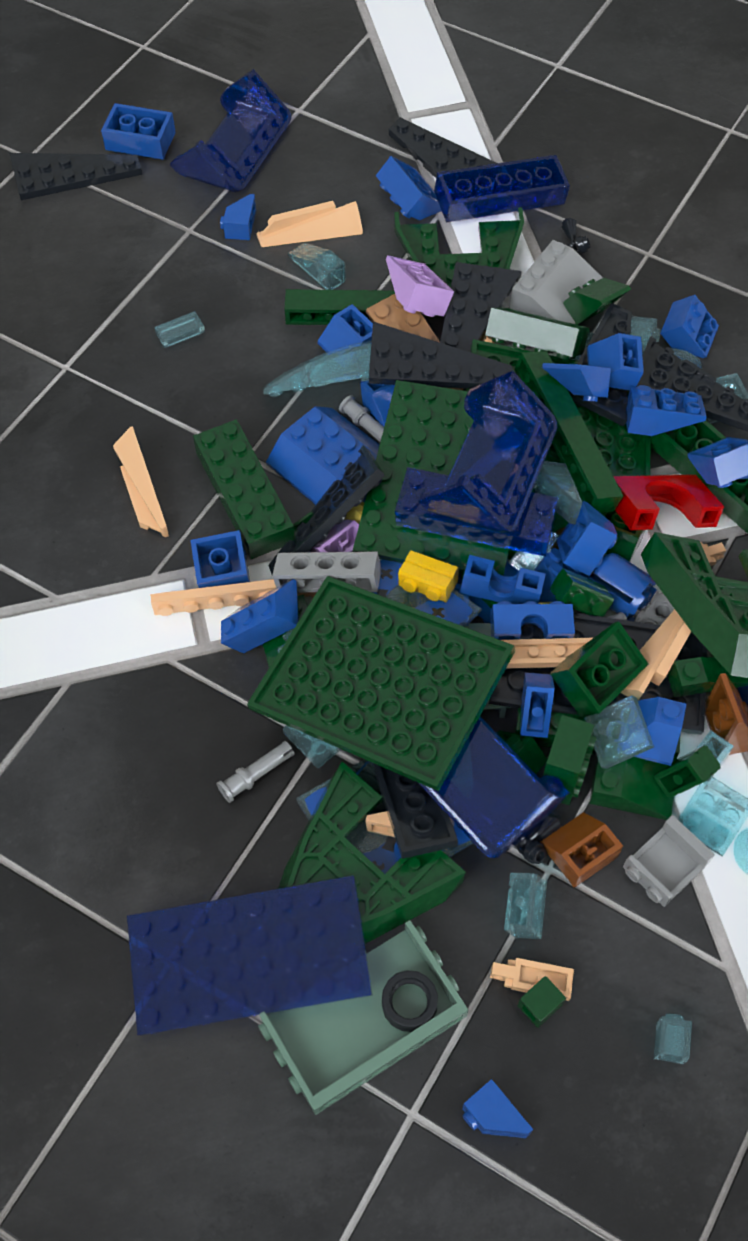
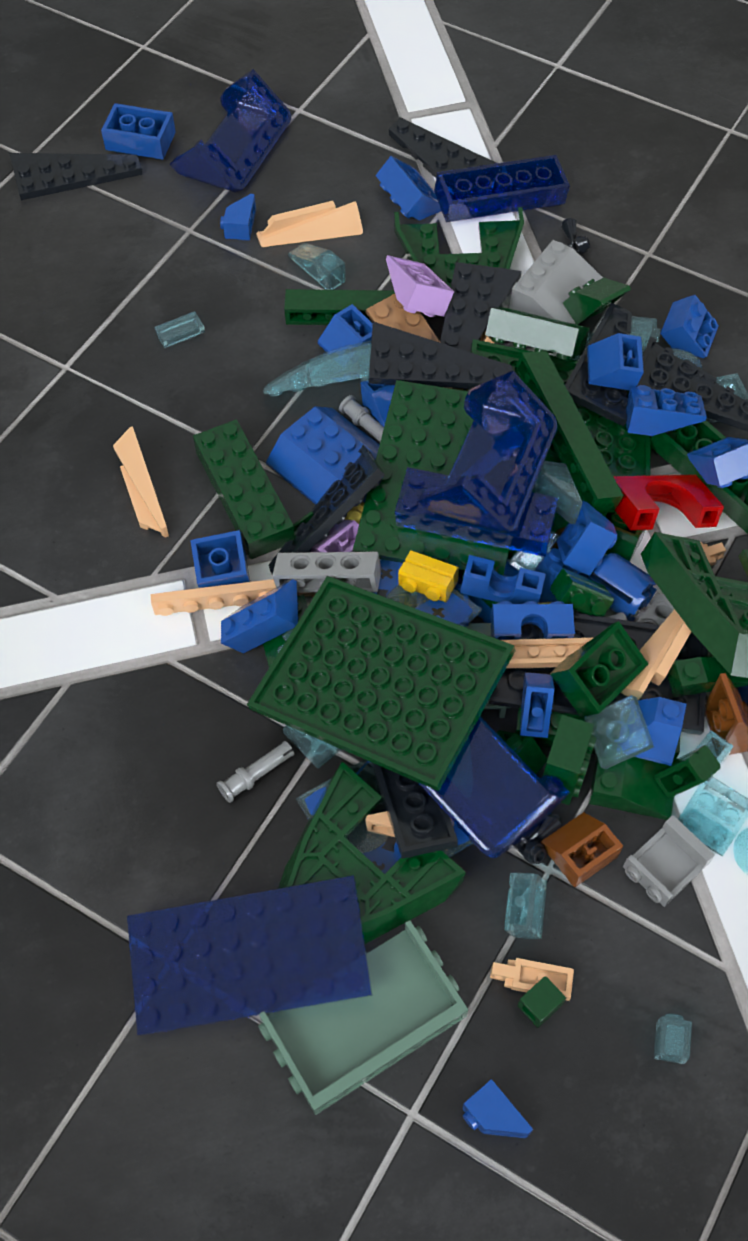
black tyre [382,970,438,1032] -> none
blue slope [542,363,611,402] -> none

